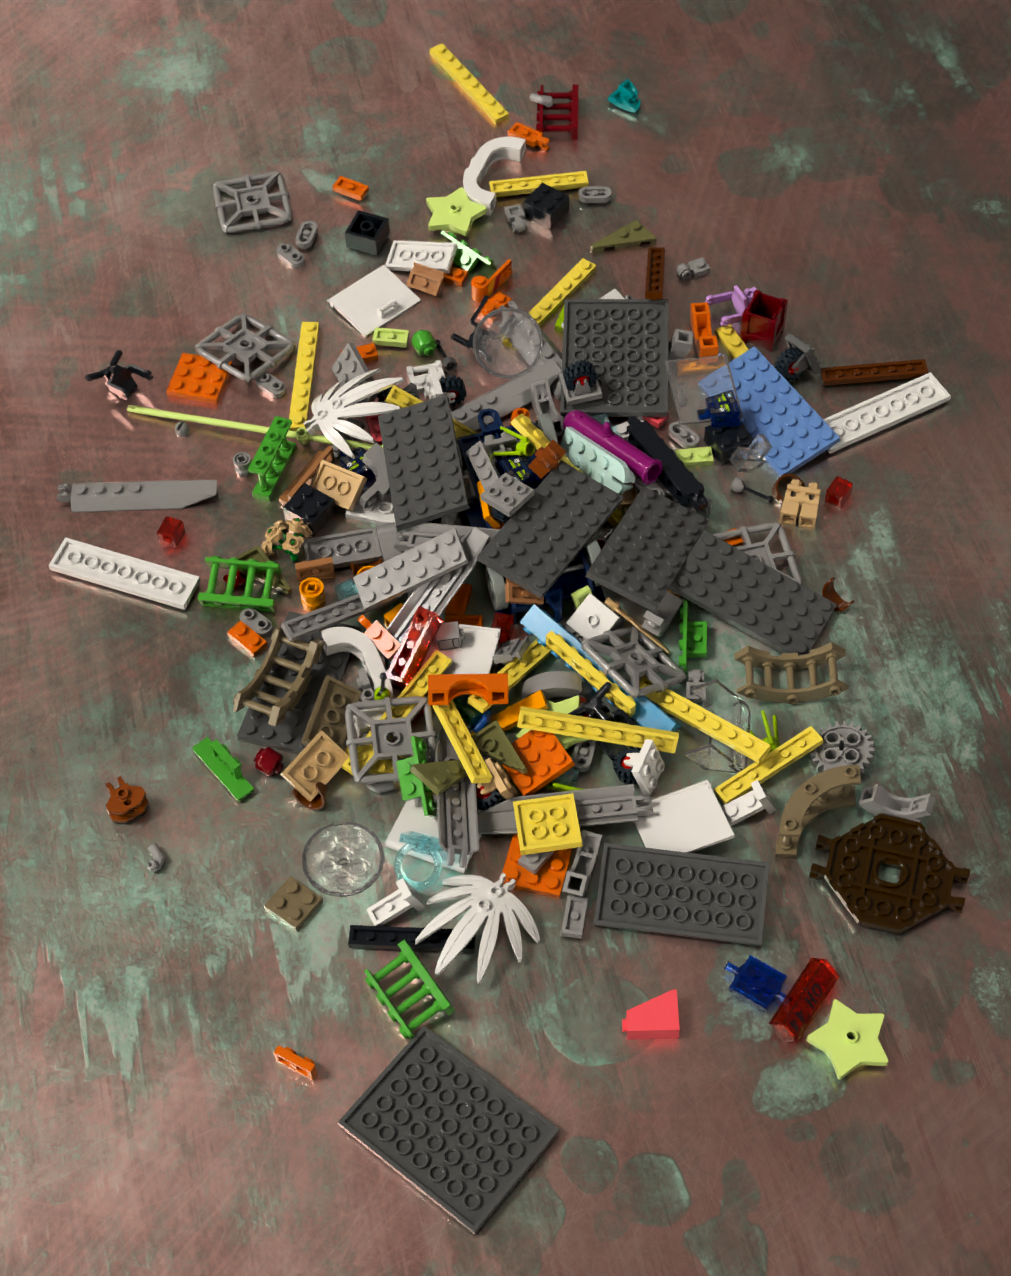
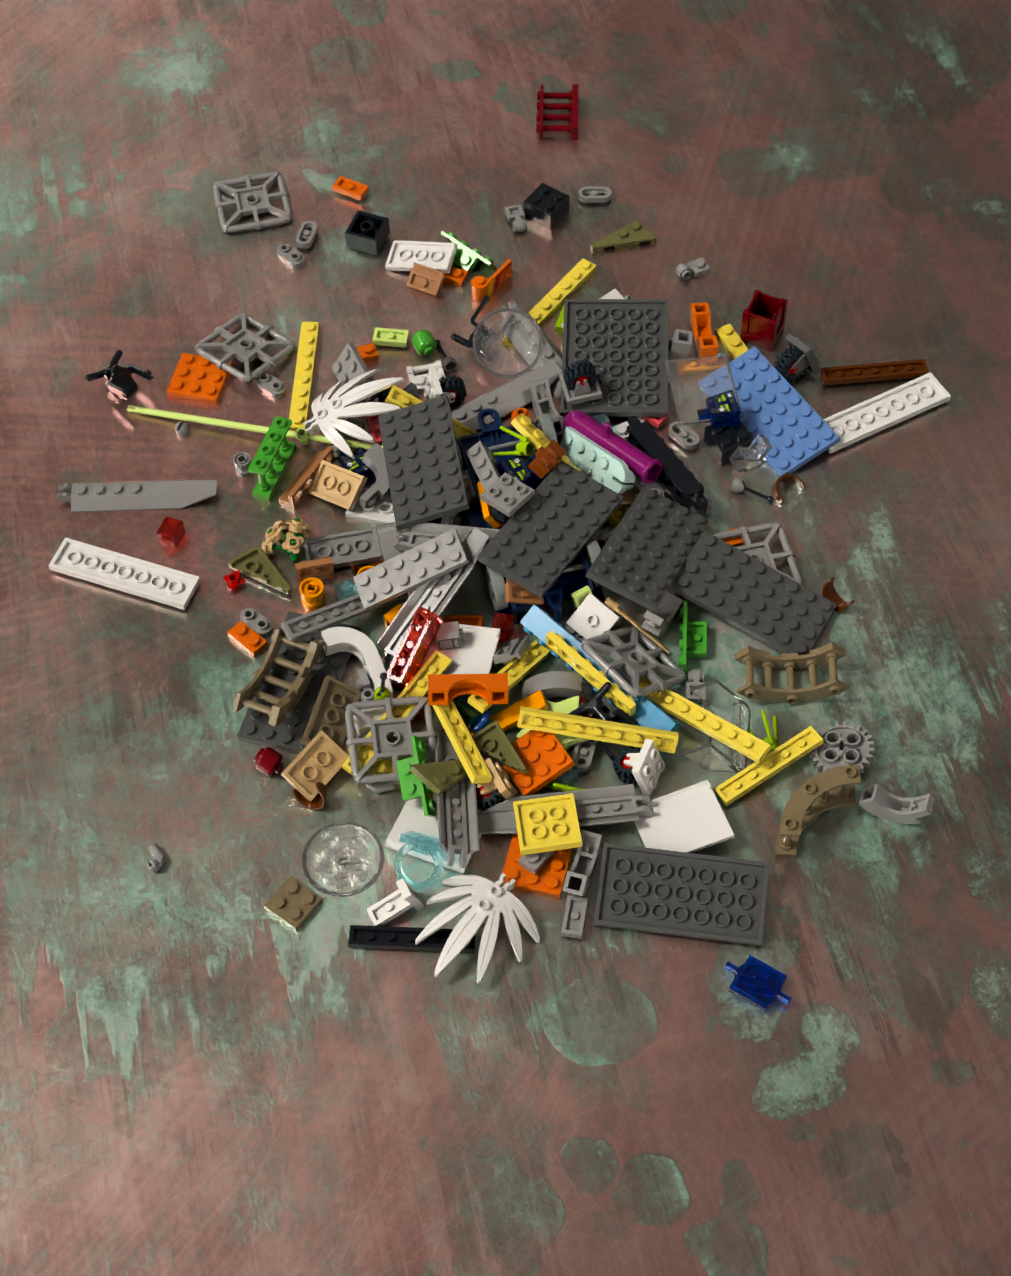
dark orange hinge [105,776,149,823] -> none
bright green bracket [192,737,255,801] -> none
bright green fence [198,556,282,613] -> none
orange plate [274,1045,317,1080] -> none
black brick [283,483,336,537] -> none
white container [327,265,421,337] -> none
dark grey plate [338,1026,560,1235] -> none
plate [358,614,404,661] -> none
bright green fence [364,940,456,1039] -> none
yellowish green plate [426,187,487,236] -> none
light yellow plate [429,43,509,124] -> none
orange tile [445,583,472,615] -> none
white arch [463,137,526,216] -> none
orange plate [478,291,512,323] -> none
light grey hips [484,432,517,460] -> none
light yellow plate [489,171,589,197] -> none
orange plate [508,122,550,151] -> none
light grey arm [530,93,554,107] -> none
teal brick [607,79,641,113] -> none
coral slope [622,989,680,1040] -> none
reddish brown plate [645,247,665,301] -> none
yellowish green plate [675,446,714,467] -> none
lavender piece [705,285,757,327] -> none
white bracket [721,780,777,827] -> none
clear red brick [768,958,840,1043] -> none
tan hips [779,479,821,530] -> none
yellowish green plate [807,999,888,1079] -> none
dark brown plate [809,813,970,934] -> none
clear red brick [824,476,853,509] -> none

